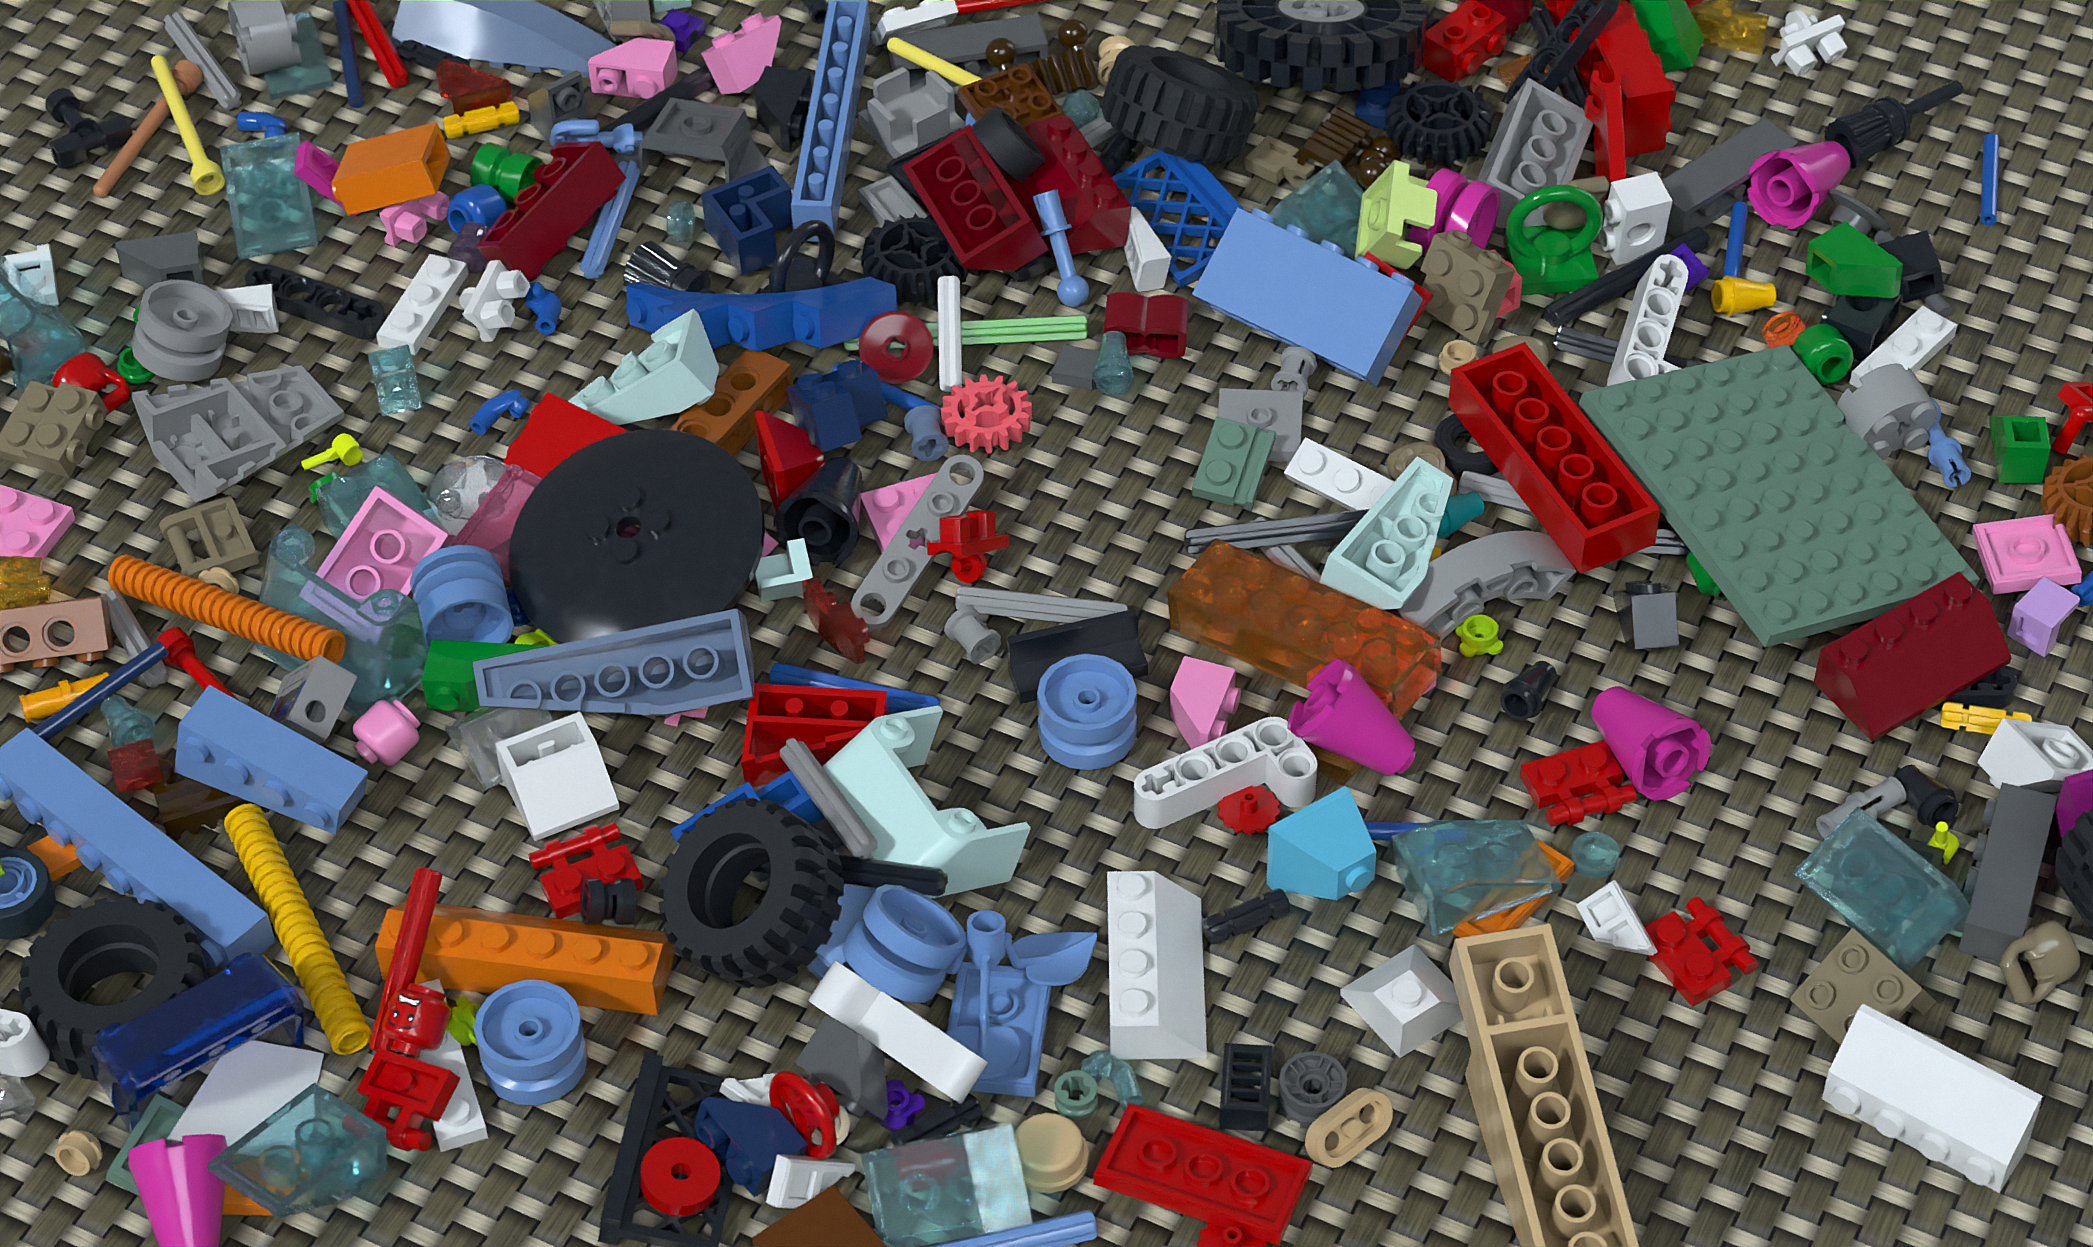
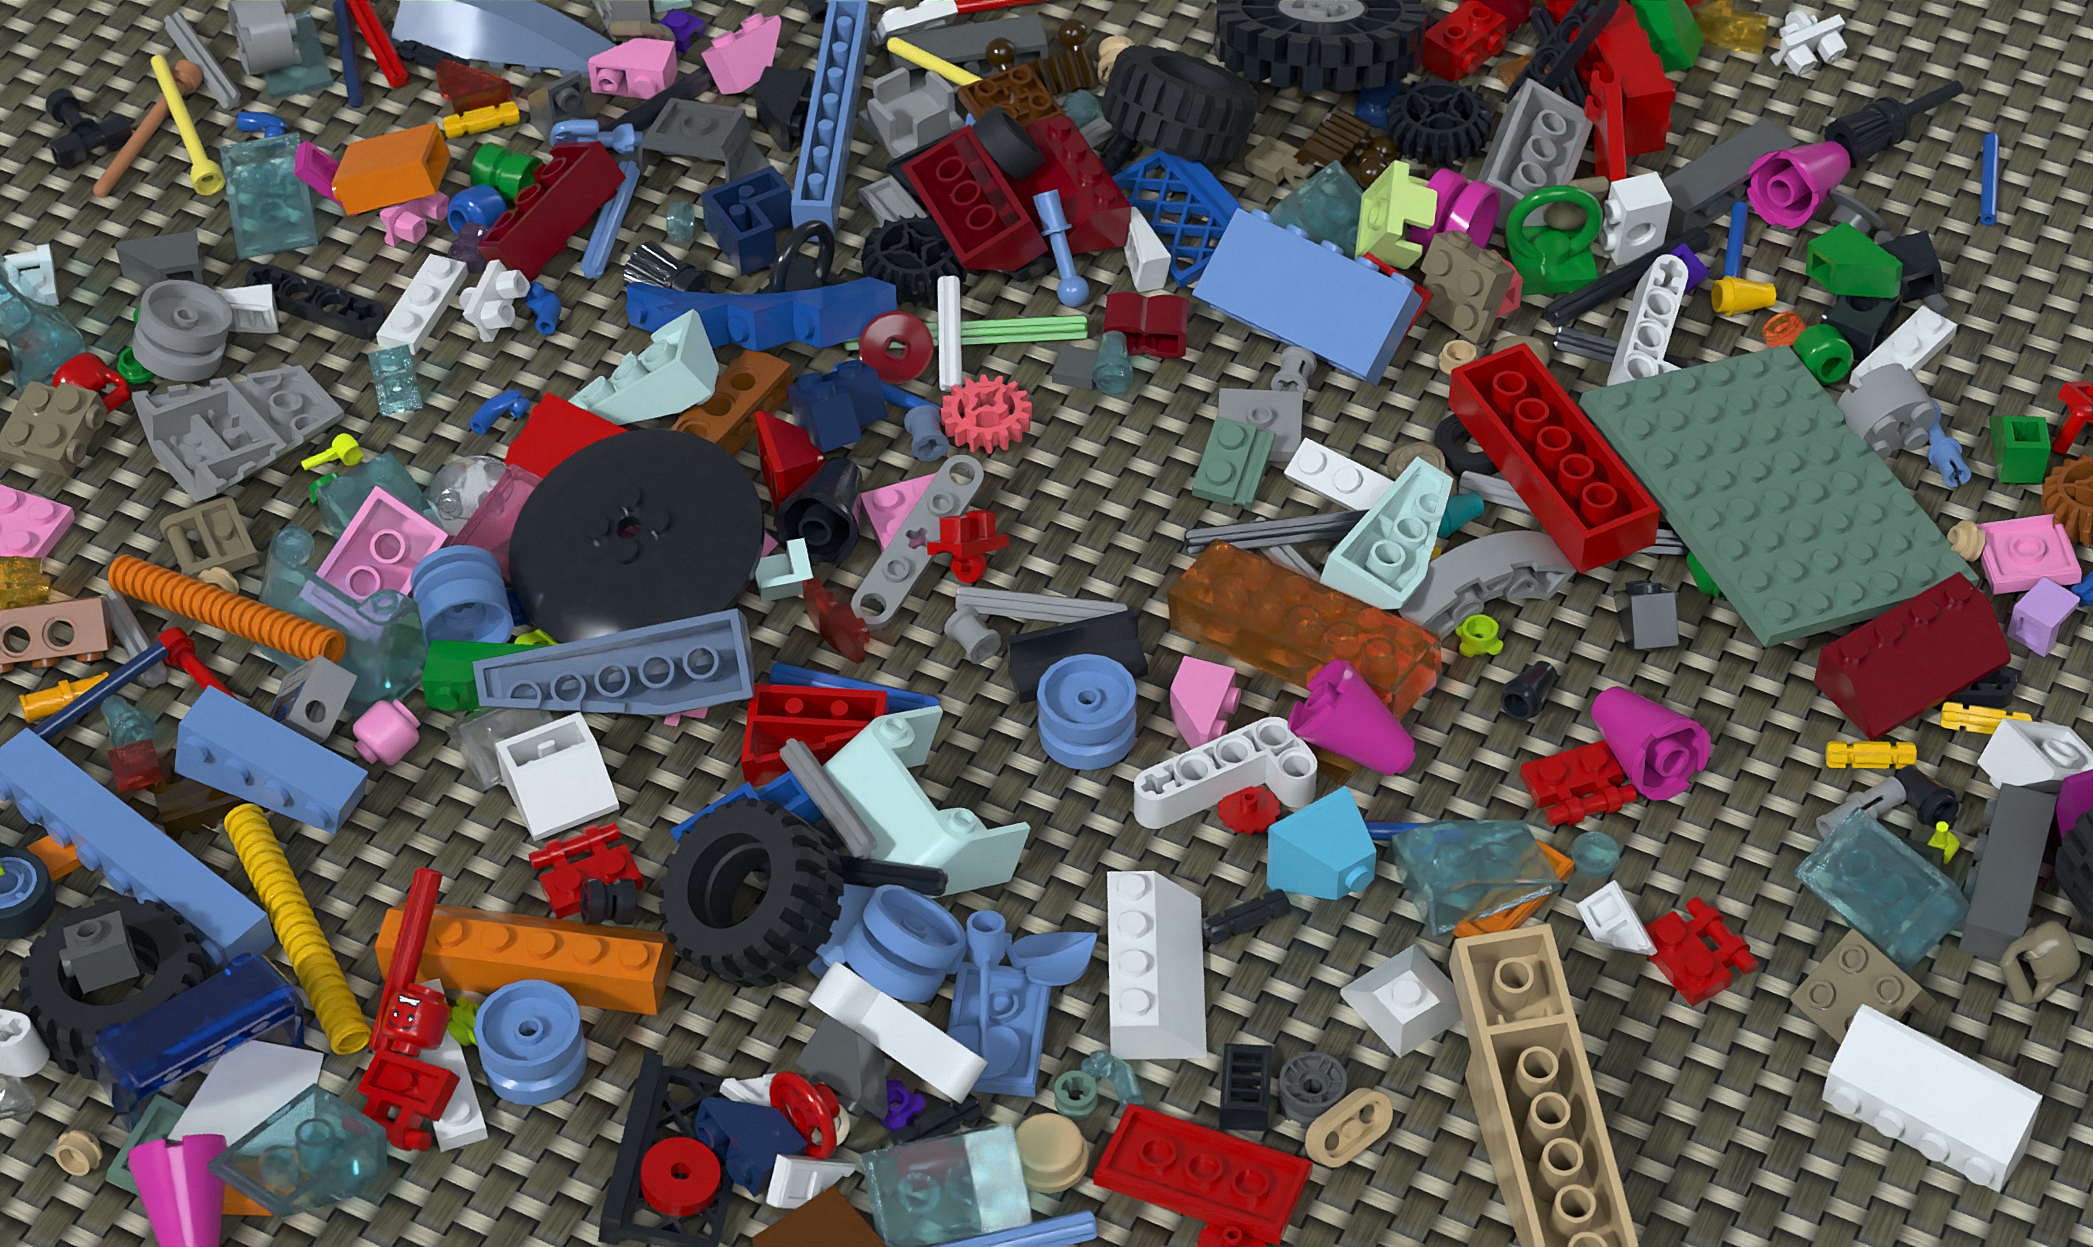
none -> dark grey brick [59,910,140,993]
none -> yellow axle [1825,741,1917,769]
none -> tan plate [1947,520,1985,562]

